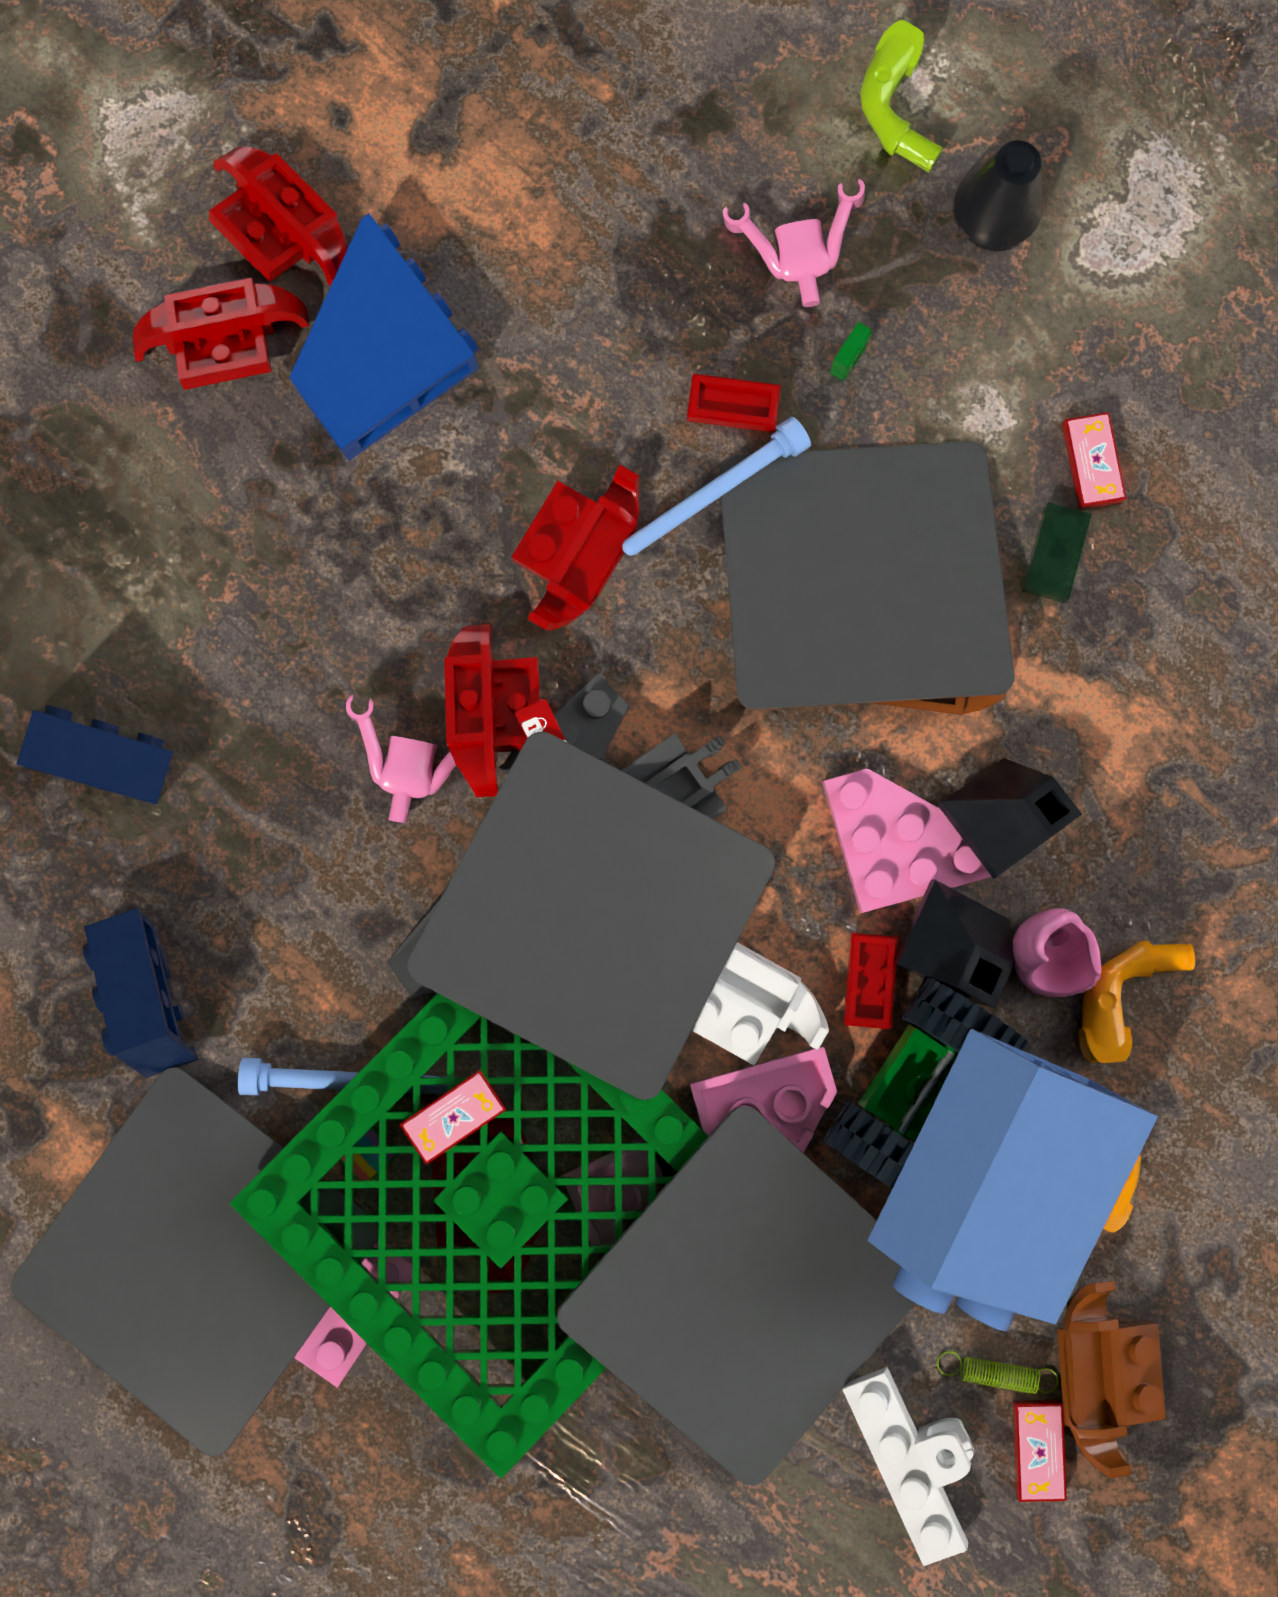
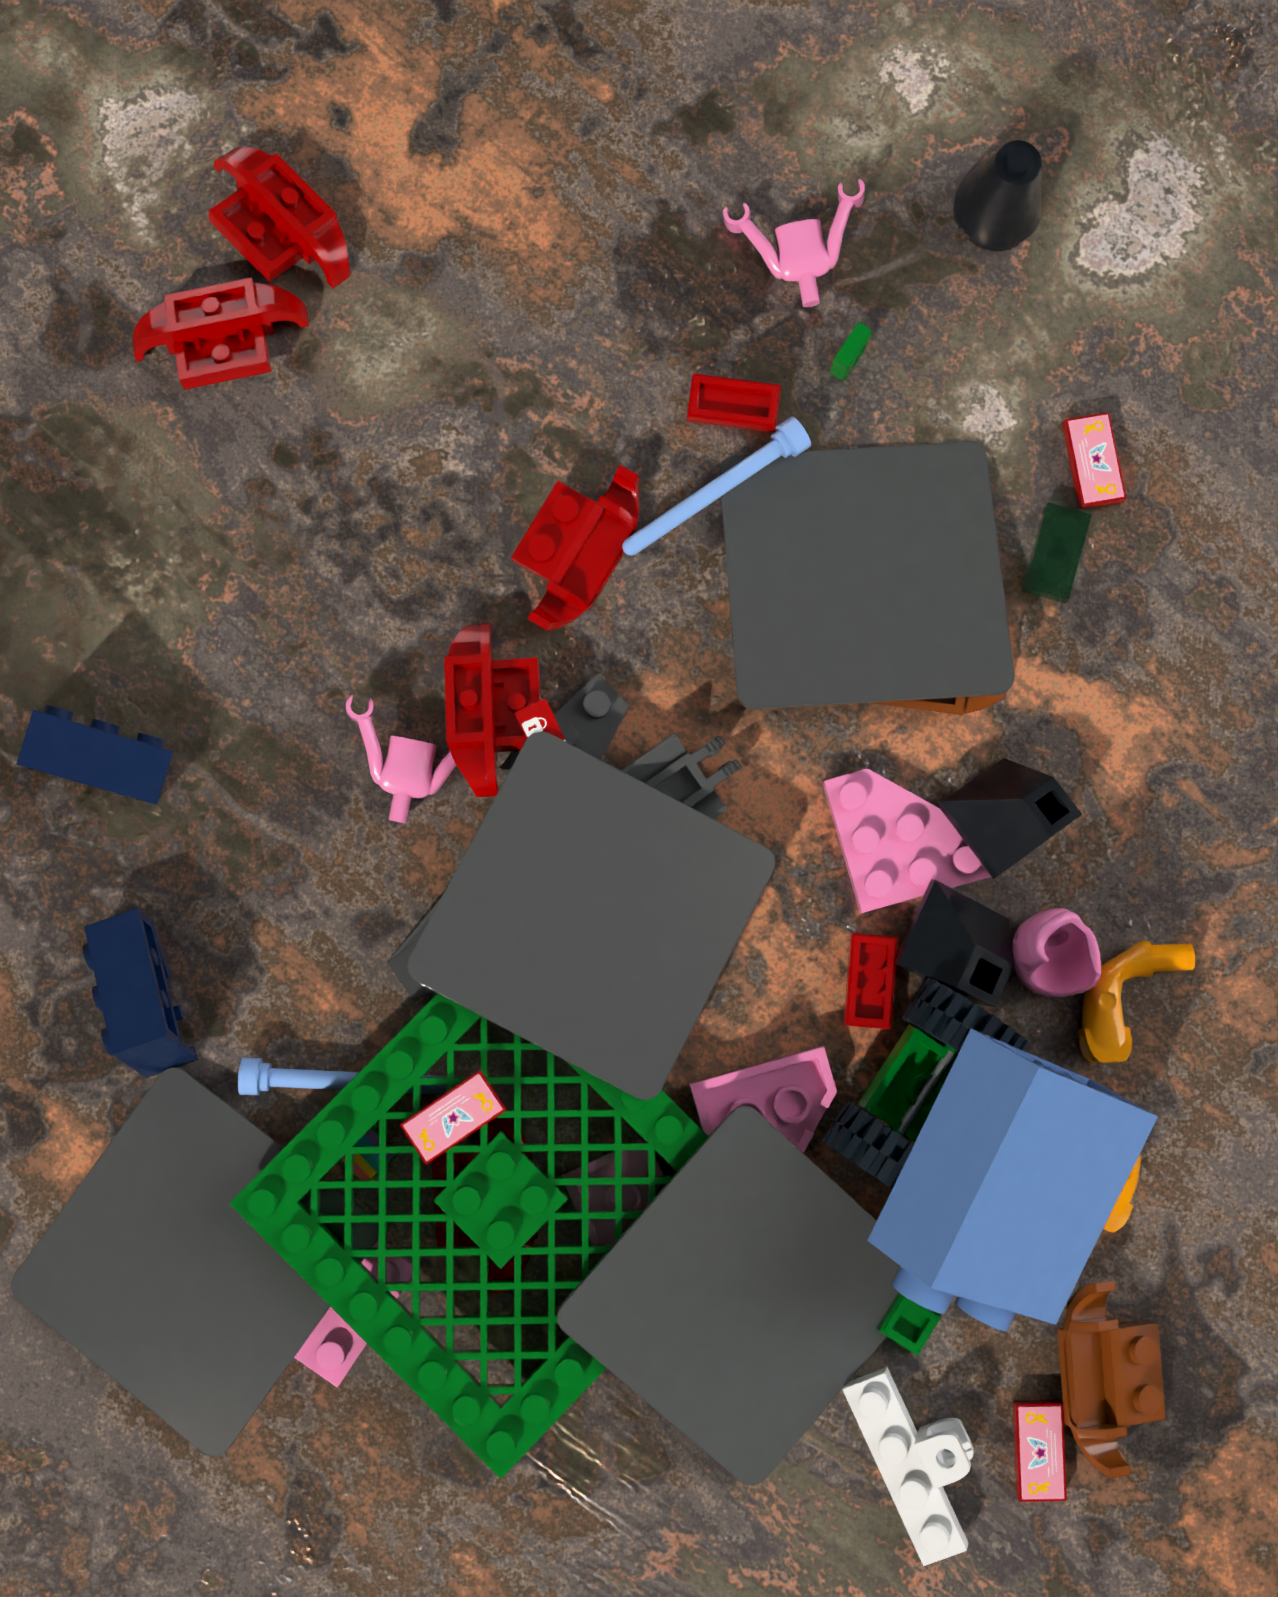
blue slope [289,213,479,461] -> none
white plate [692,942,829,1065] -> none
lime piece [860,19,943,173] -> none
lime piece [937,1351,1058,1394] -> none
none -> green tile [876,1292,942,1356]

